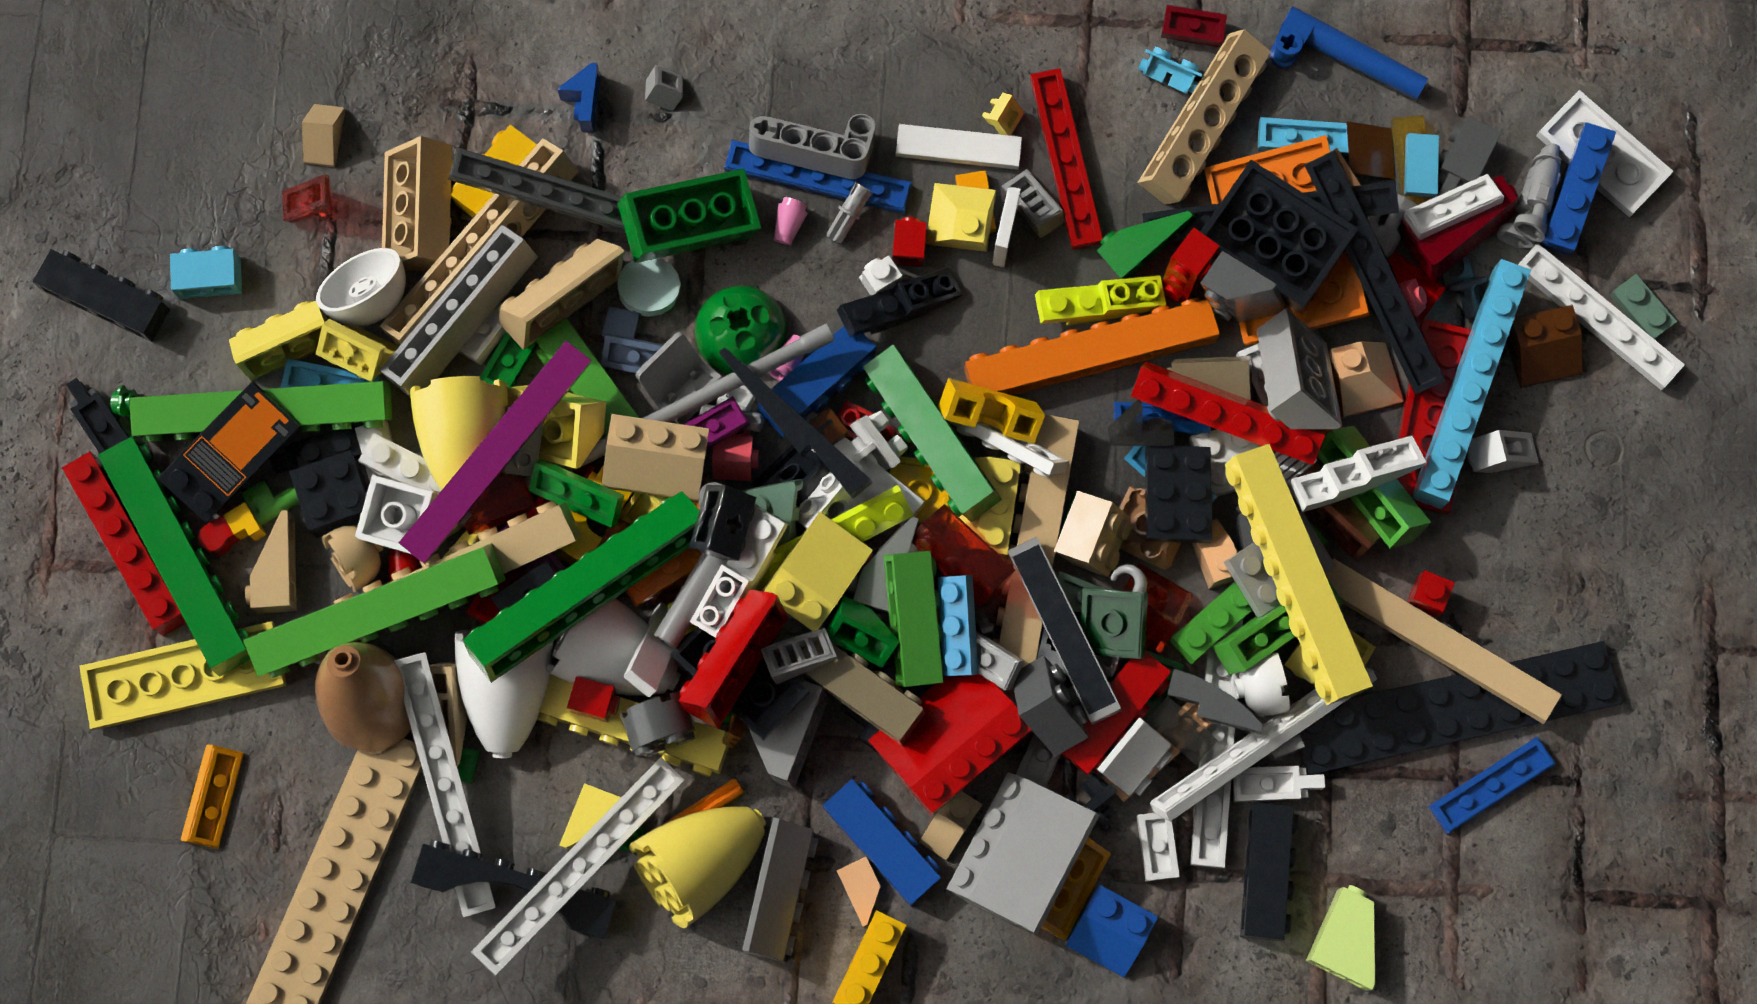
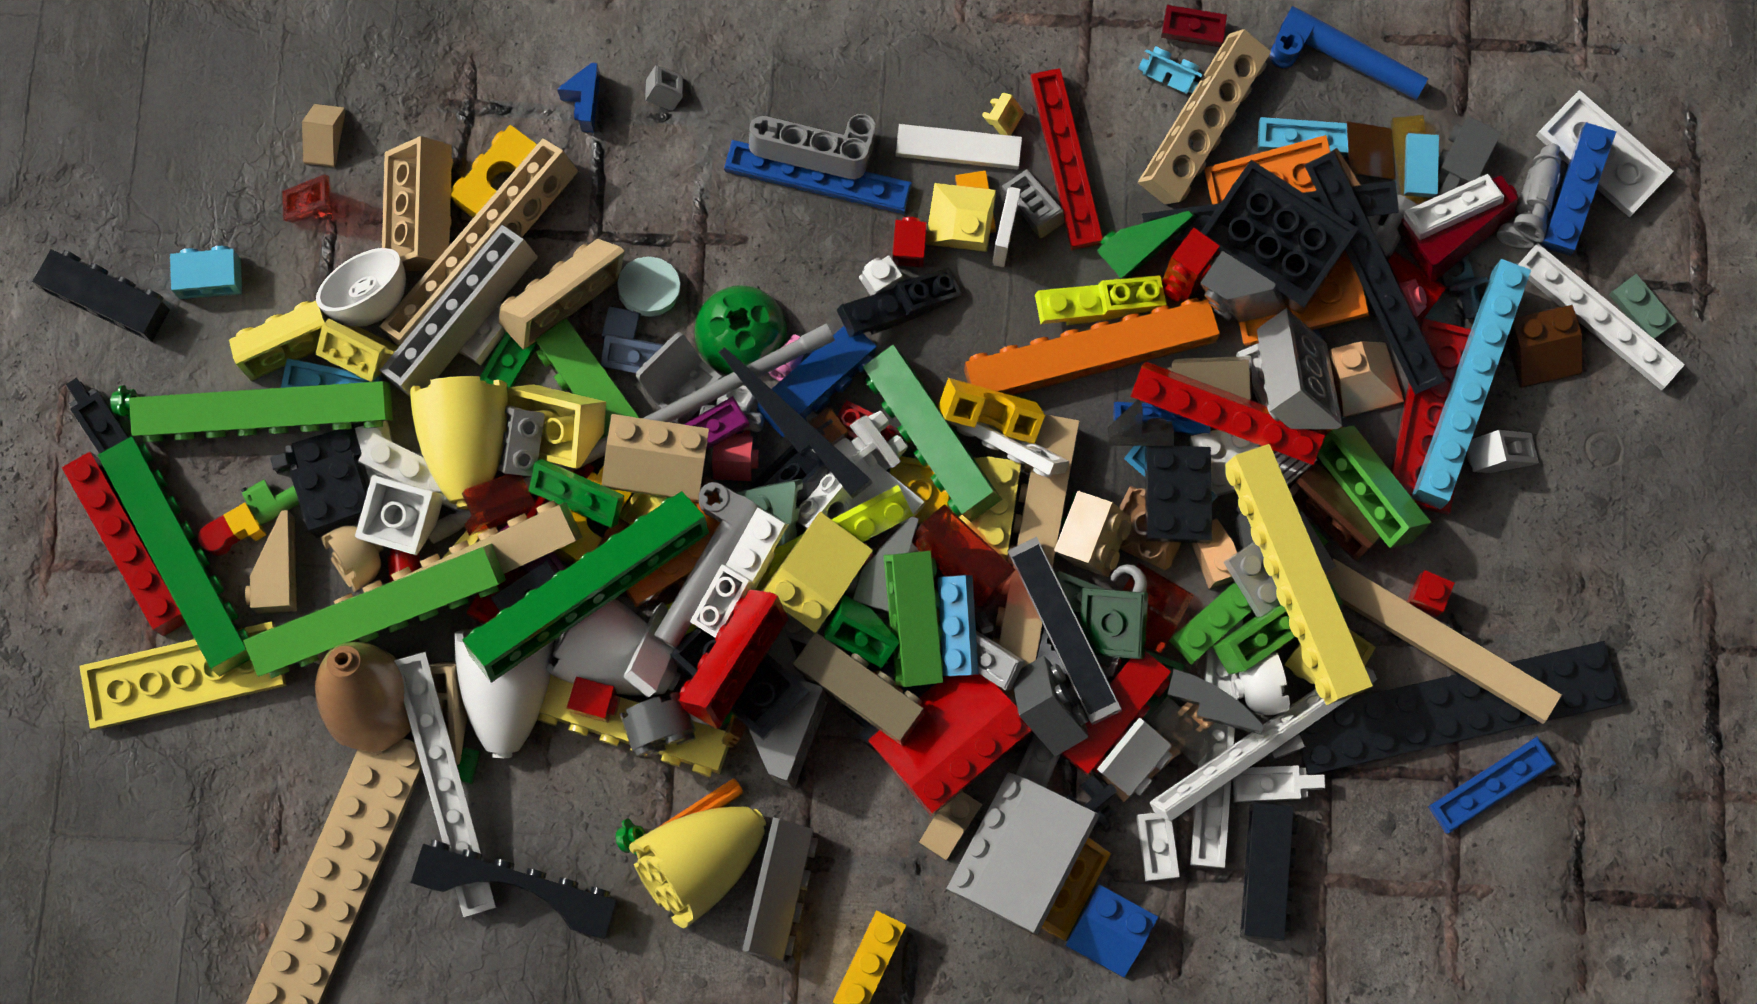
slope [157,381,301,523] -> none
light orange slope [181,745,244,849] -> none
magenta tile [398,341,592,564] -> none
dark grey tile [448,147,691,252] -> none
white plate [471,757,684,975] -> none
light yellow slope [559,783,621,850] -> none
green brick [617,168,761,264] -> none
black brick [689,485,757,561] -> none
light grey slope [761,628,838,685] -> none
bright pink cone [773,197,808,246] -> none
blue brick [823,779,941,907] -> none
light grey axle [827,182,873,243] -> none
light nougat tile [837,857,881,927] -> none
white slope [1288,436,1427,512] -> none
yellowish green slope [1306,885,1375,991] -> none

